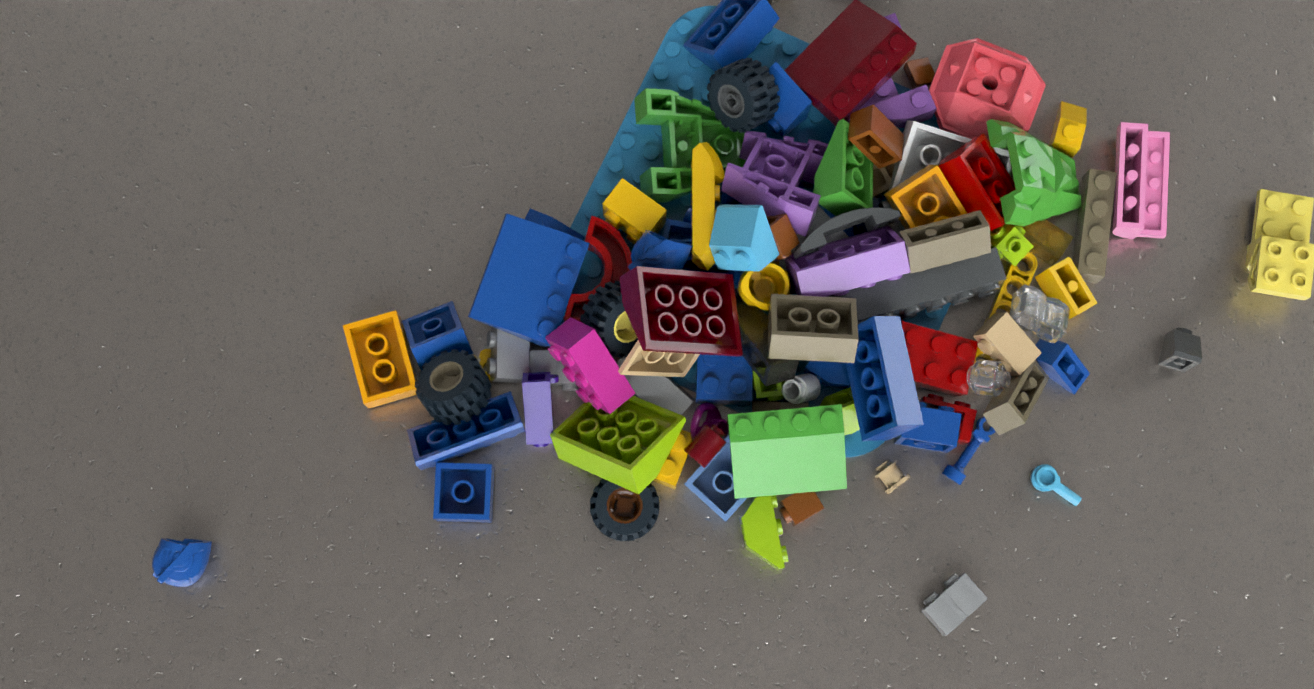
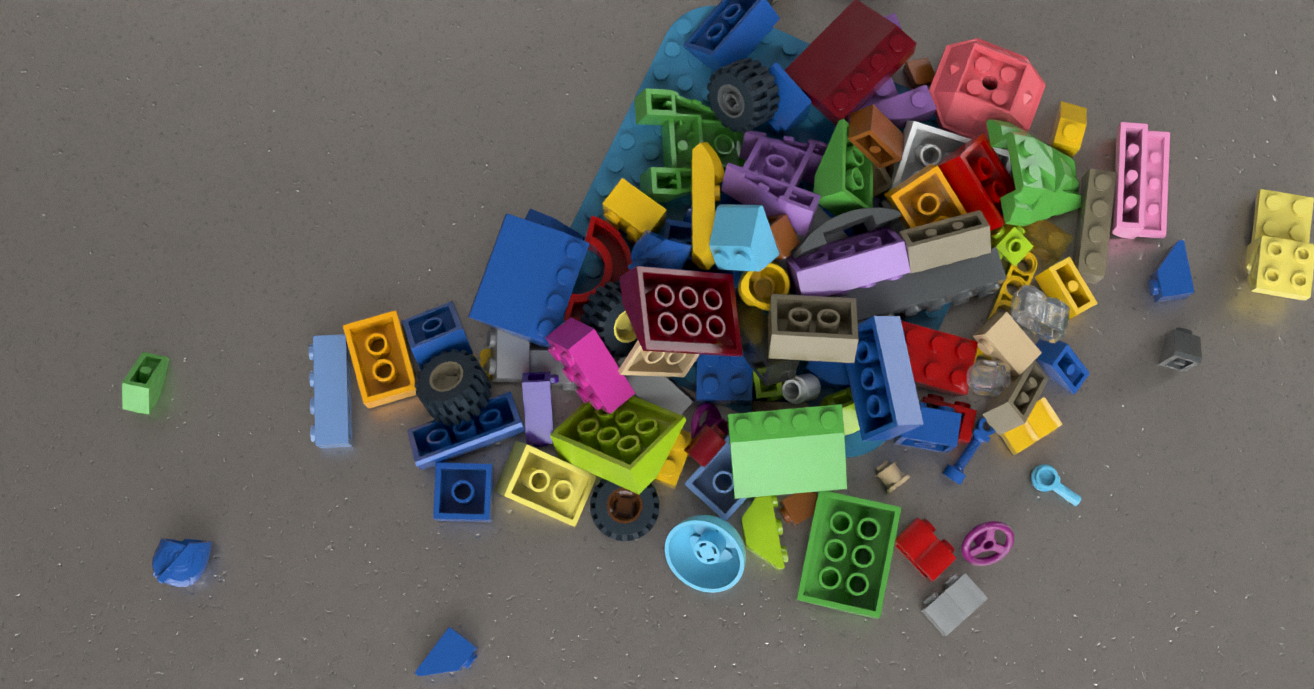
none -> bright green slope [122,352,169,415]
none -> medium blue brick [309,334,353,448]
none -> blue slope [415,627,478,676]
none -> light yellow slope [494,441,597,527]
none -> medium azure piece [665,515,746,593]
none -> bright green slope [796,491,902,619]
none -> red brick [894,517,957,582]
none -> magenta piece [961,521,1014,566]
none -> yellow brick [1000,397,1063,455]
none -> blue slope [1148,240,1195,302]

